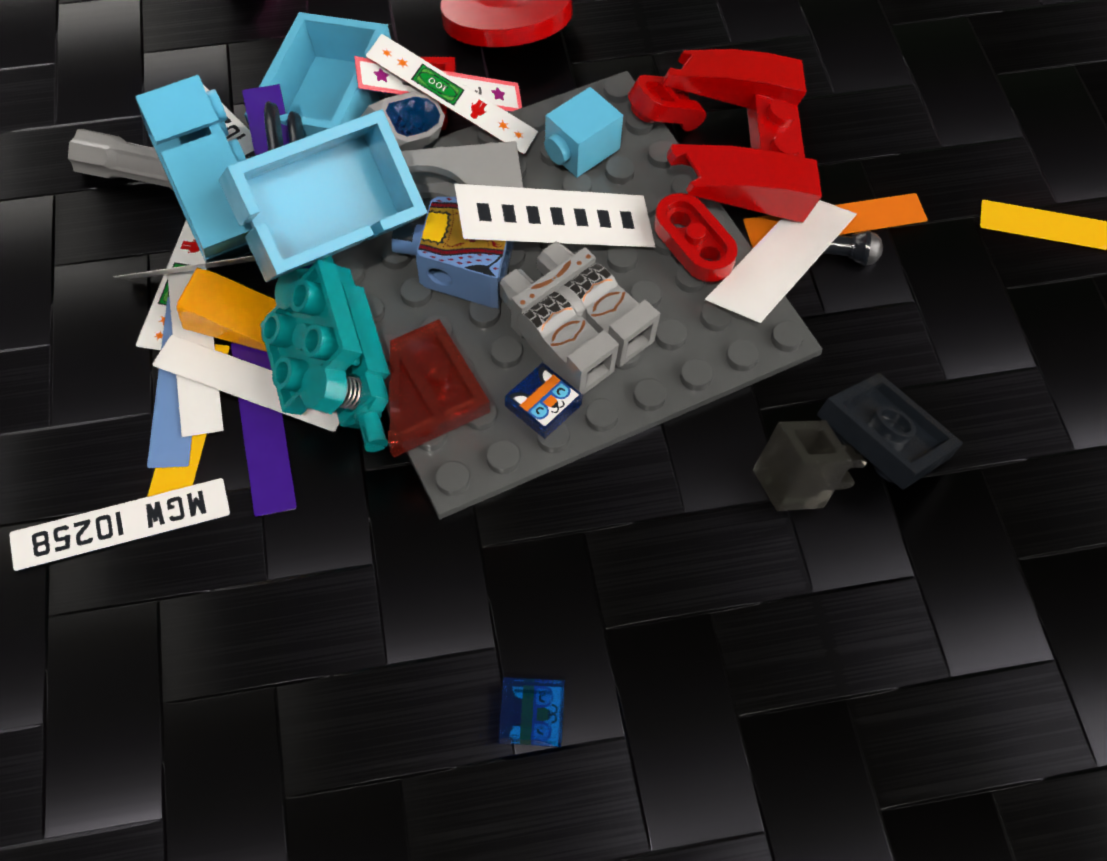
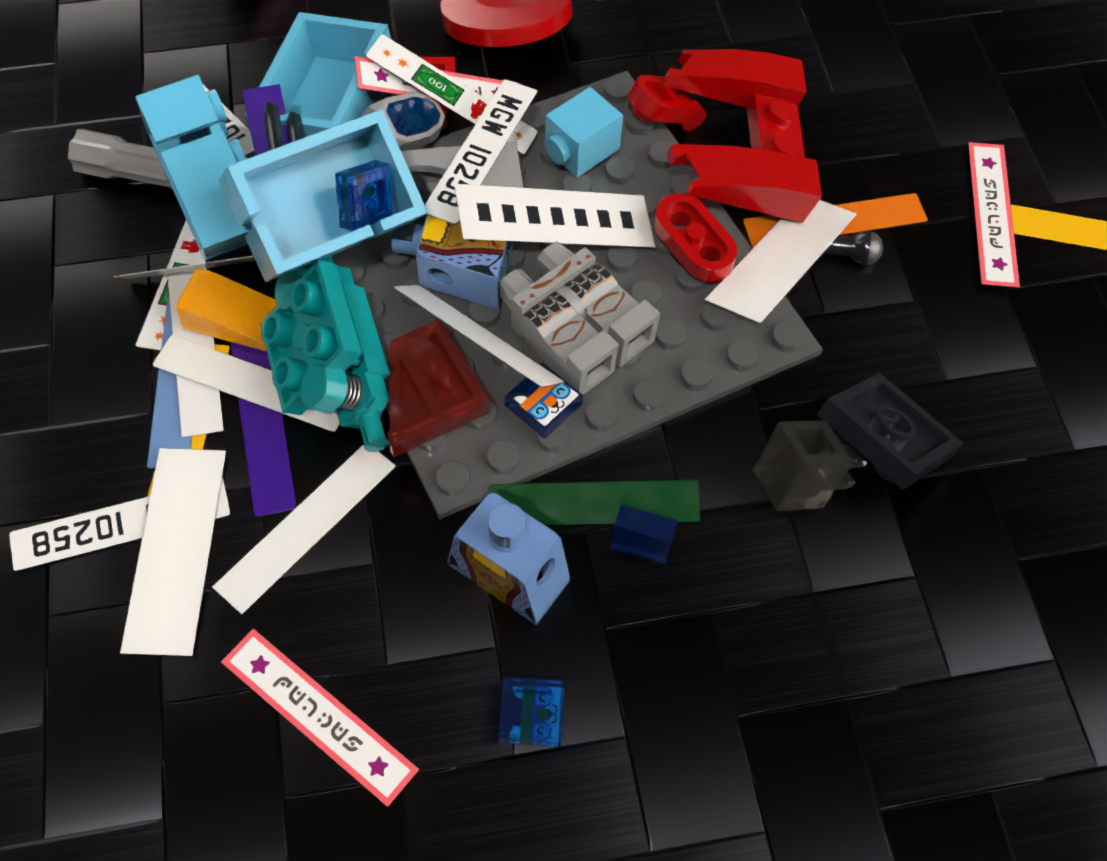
none -> white sticker [120,448,226,656]
none -> white sticker [212,445,396,614]
none -> sticker [221,629,419,807]
none -> clear blue tile [335,160,393,231]
none -> white sticker [394,285,564,386]
none -> white sticker [425,79,537,224]
none -> medium blue torso [448,492,570,625]
none -> dark green sticker [489,480,700,525]
none -> clear blue tile [611,505,678,564]
none -> sticker [968,142,1020,288]

